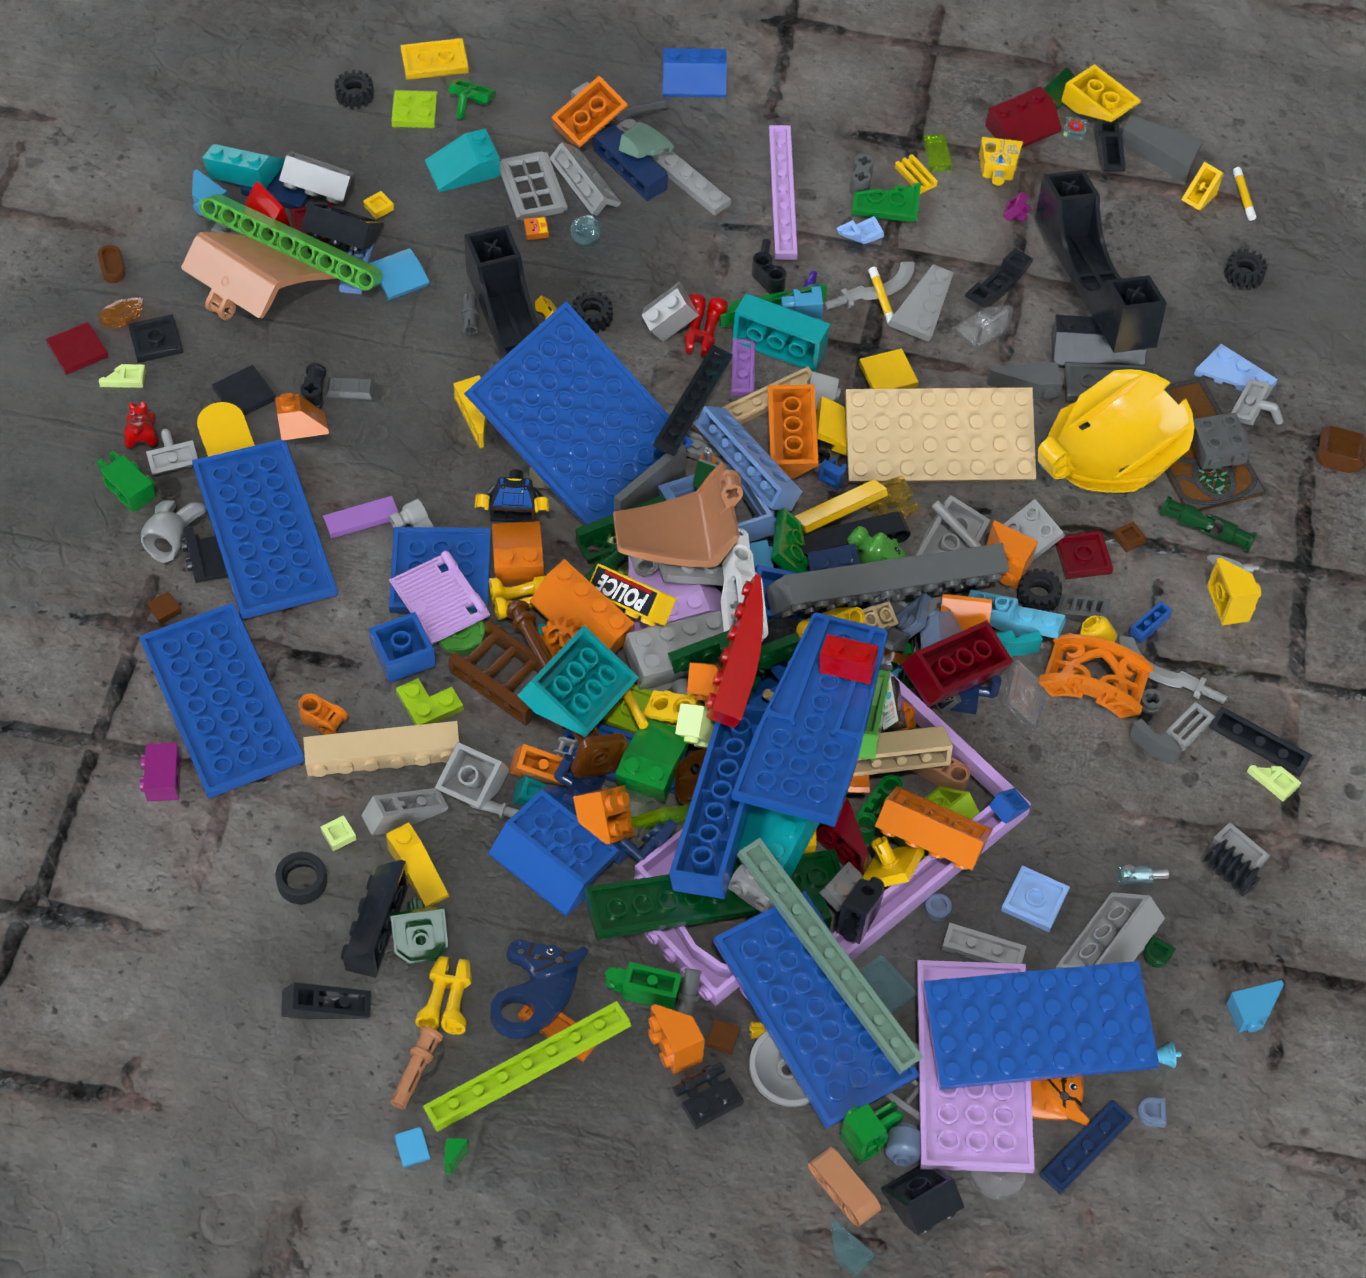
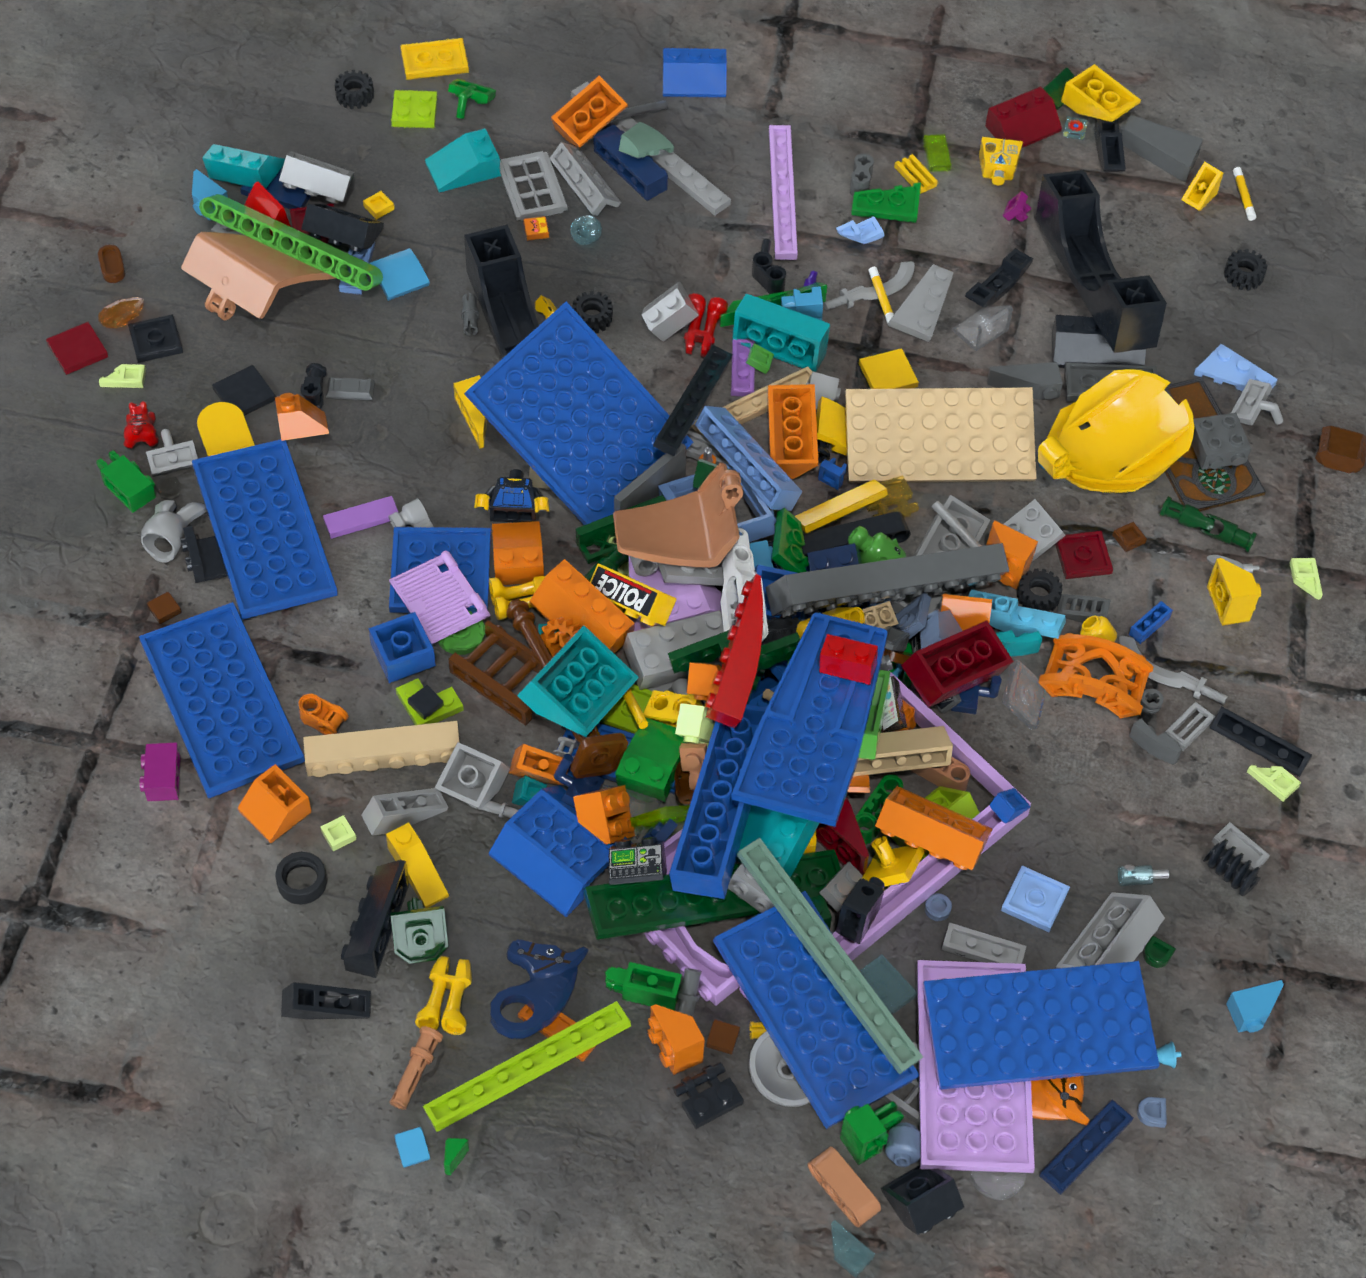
none -> orange slope [238,764,311,843]
none -> black tile [408,685,444,719]
none -> slope [609,837,667,885]
none -> nougat plate [679,743,707,790]
none -> bright green tile [746,343,774,374]
none -> yellowish green tile [1290,558,1323,599]

